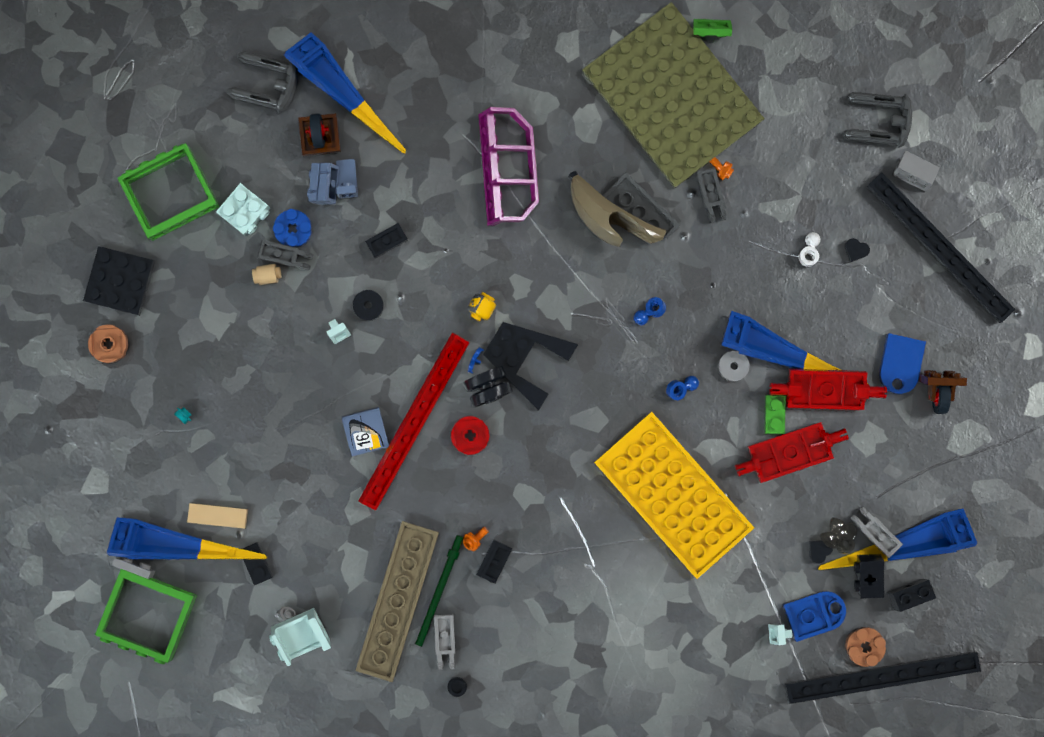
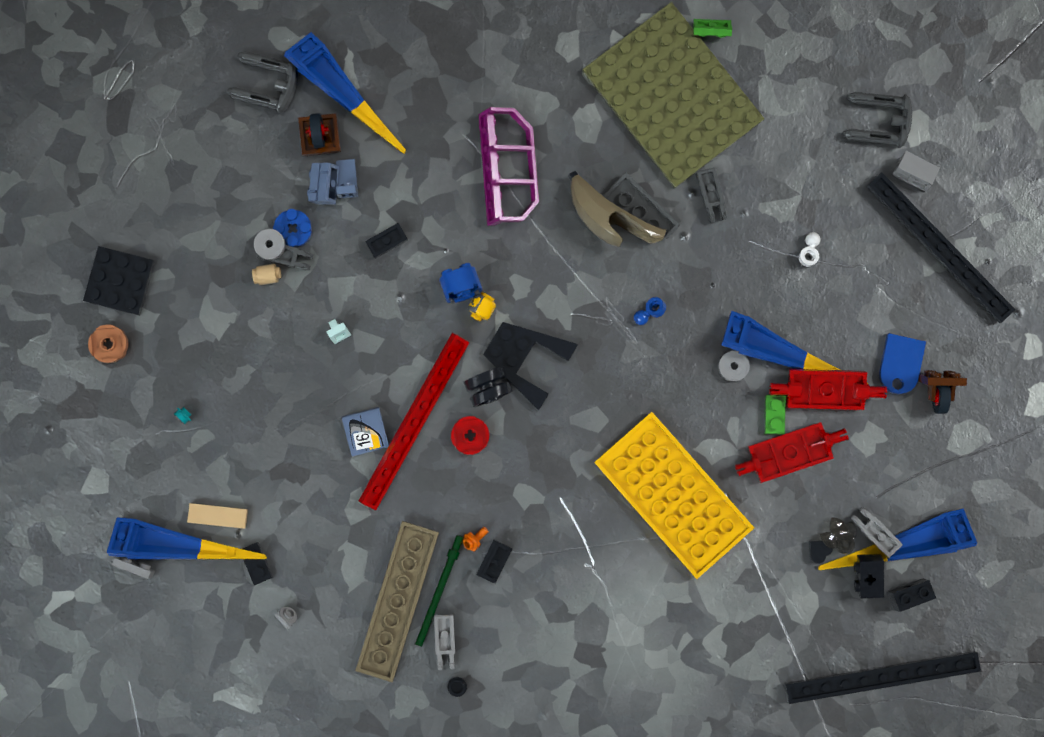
bright green window [95,569,197,664] -> none
bright green window [118,143,220,241] -> none
light aqua plate [216,183,270,237] -> none
light aqua panel [269,608,331,666] -> none
black piece [353,290,384,321] -> none
blue piece [468,347,484,374] -> none
blue plate [666,376,699,401] -> none
orange plate [710,157,734,180] -> none
light aqua tile [768,624,792,645] -> none
blue tile [783,591,846,642] -> none
black tile [845,238,870,263] -> none
nougat plate [845,627,886,667] -> none
none -> light grey piece [254,229,286,260]
none -> blue brick [439,263,483,303]

